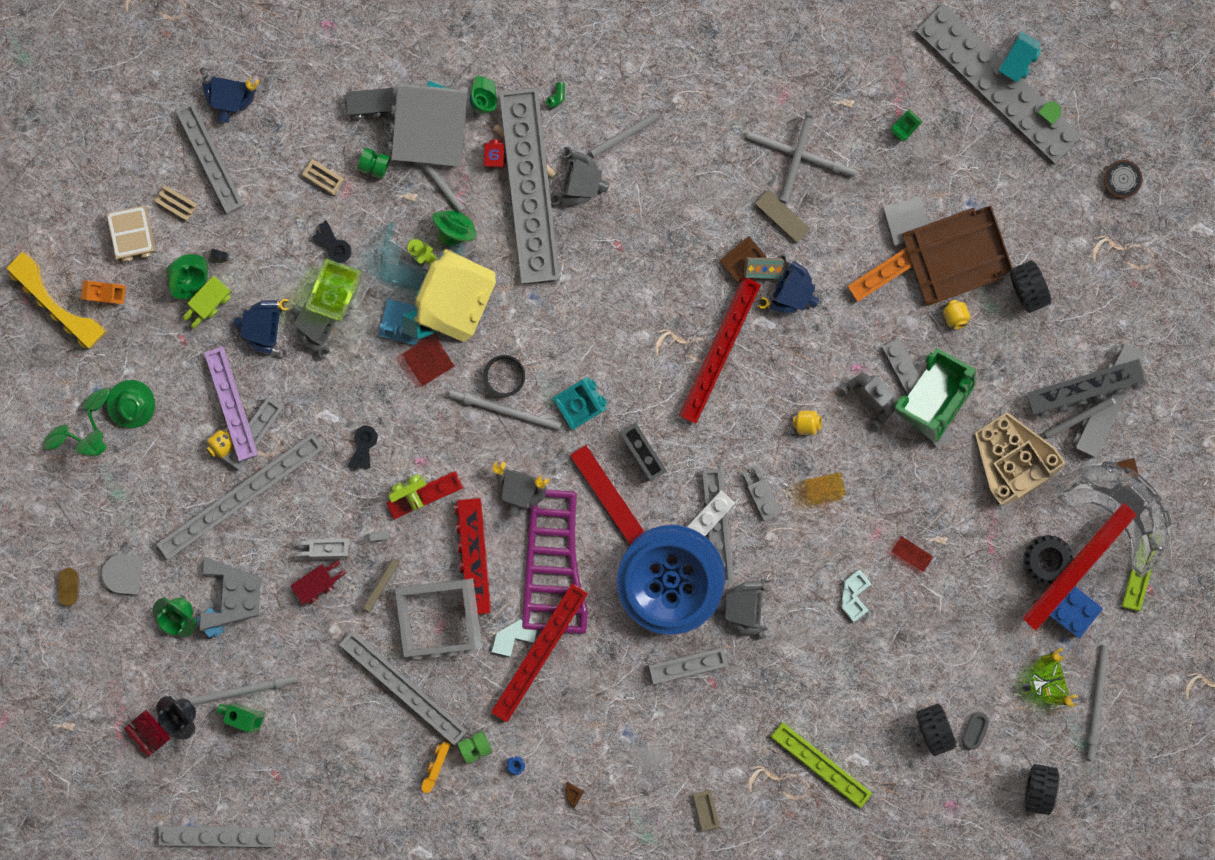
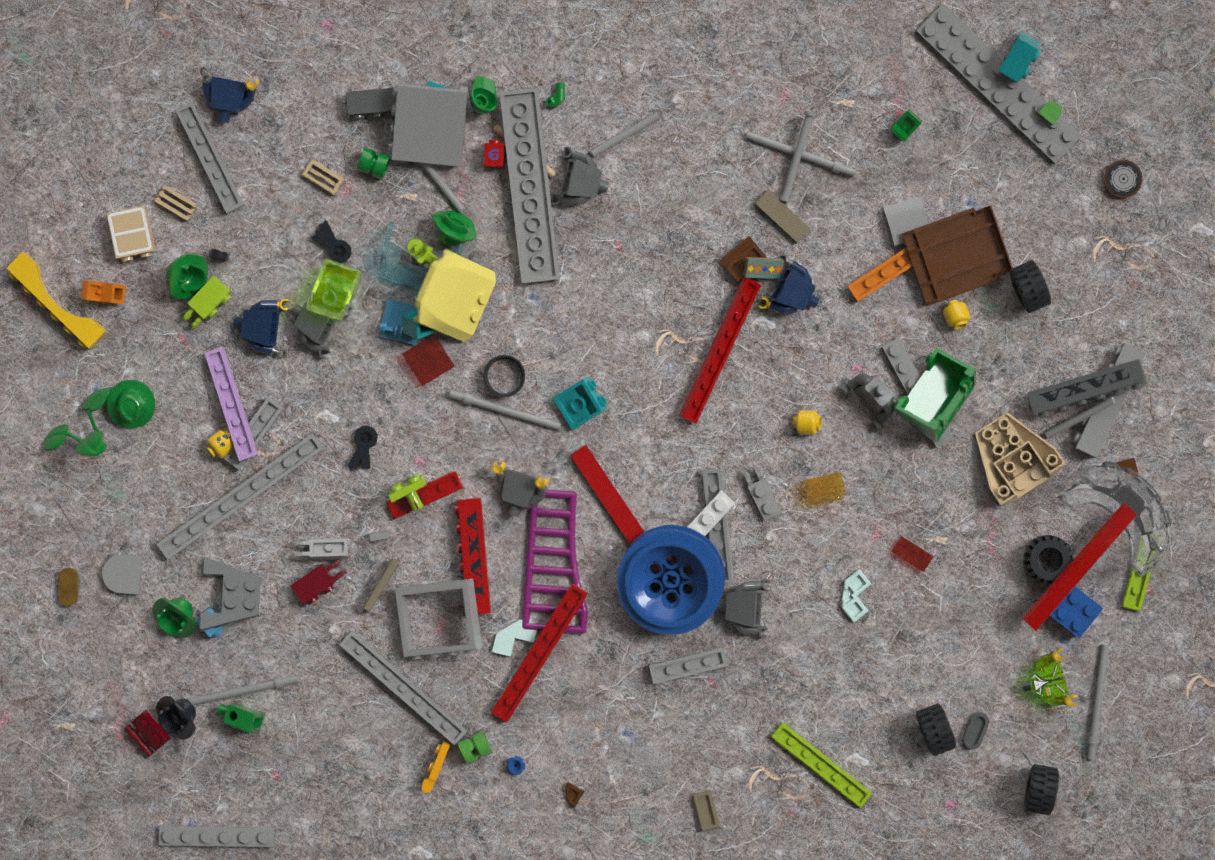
dark grey brick [620,423,667,481] -> none

